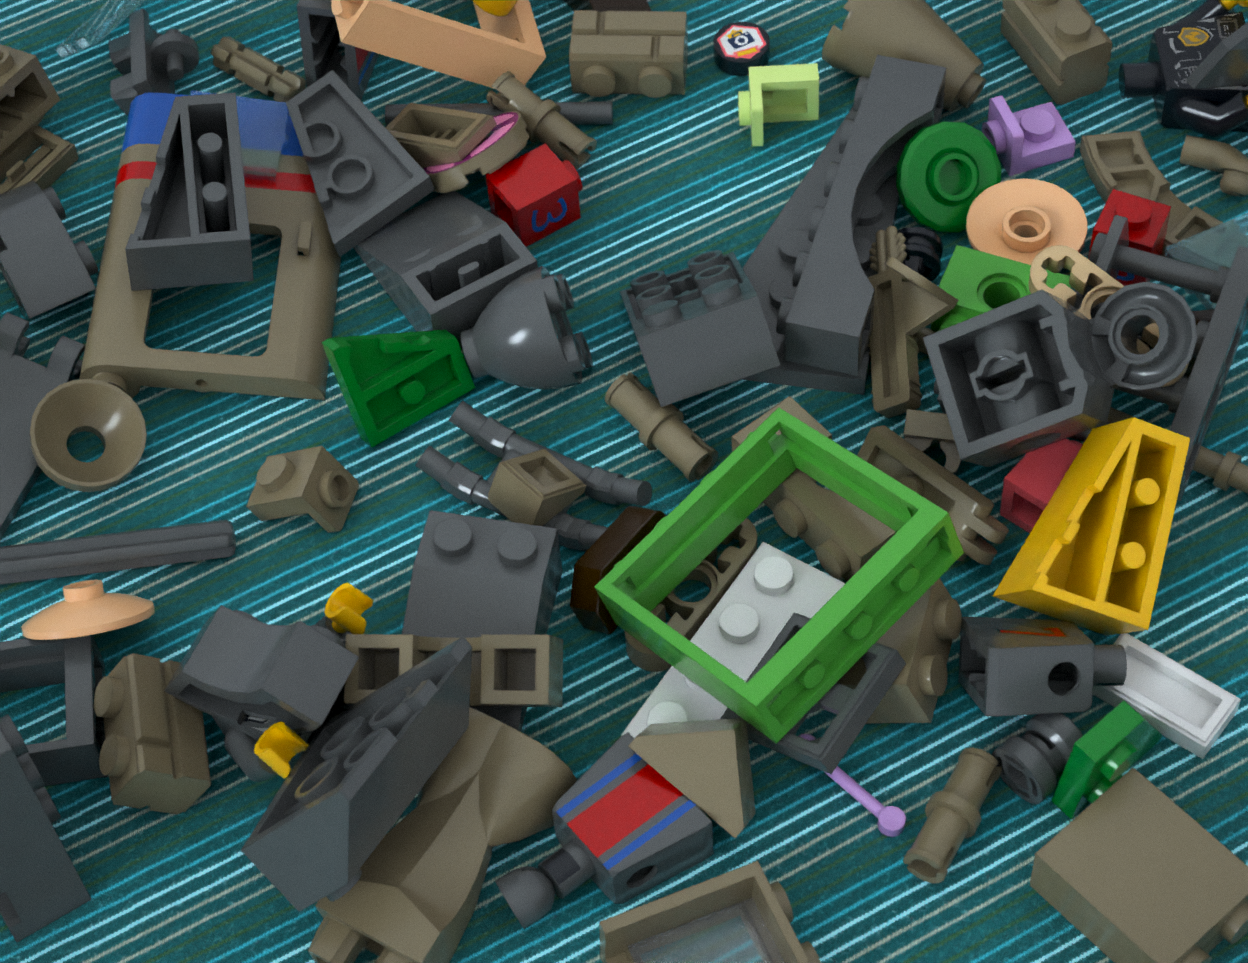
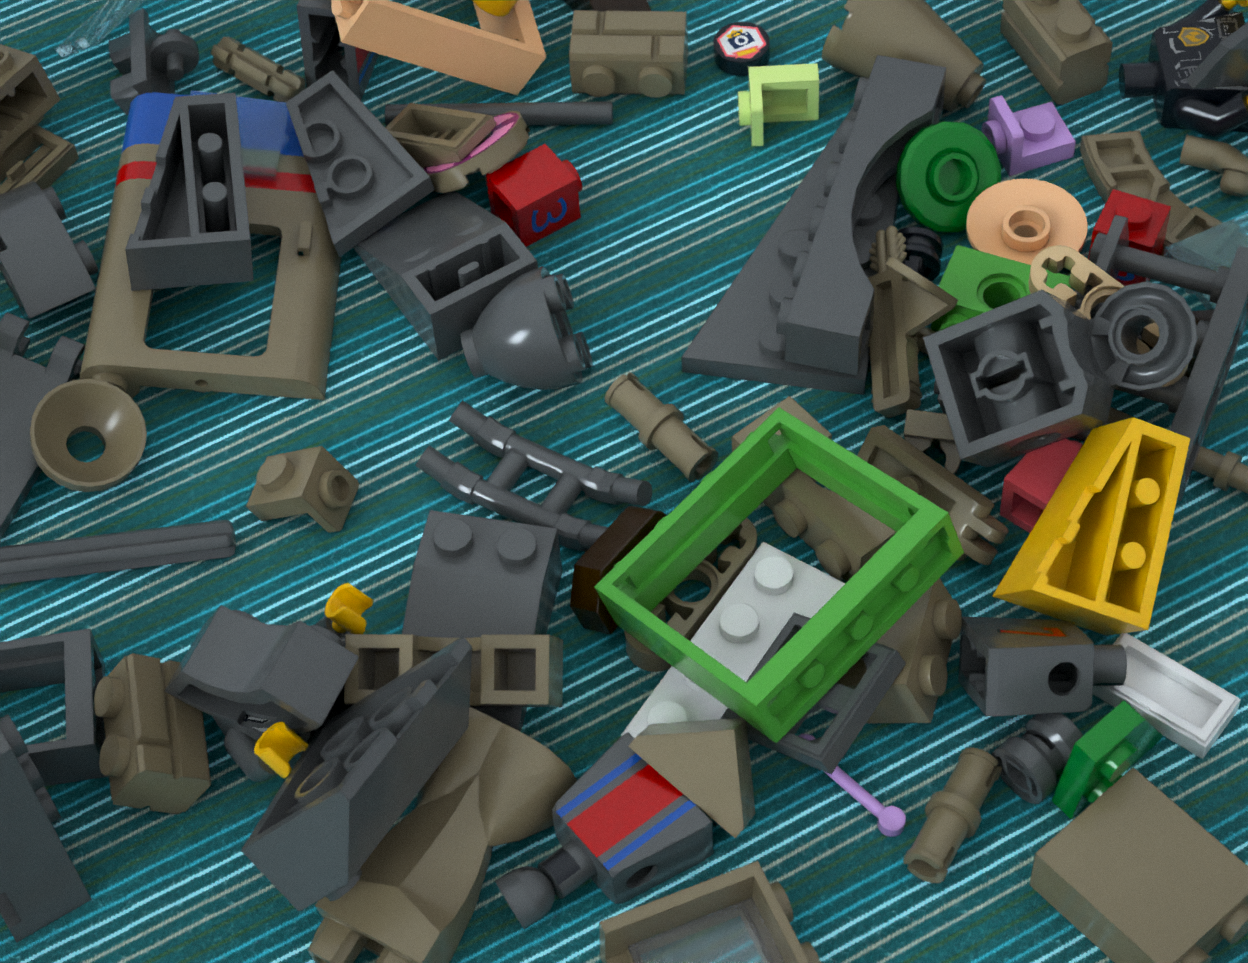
light nougat dish [21,580,155,640] -> none
green wing [321,330,475,448] -> none
dark tan pin [486,72,597,170] -> none
dark tan slope [488,449,586,526] -> none
dark grey slope [620,250,781,407] -> none

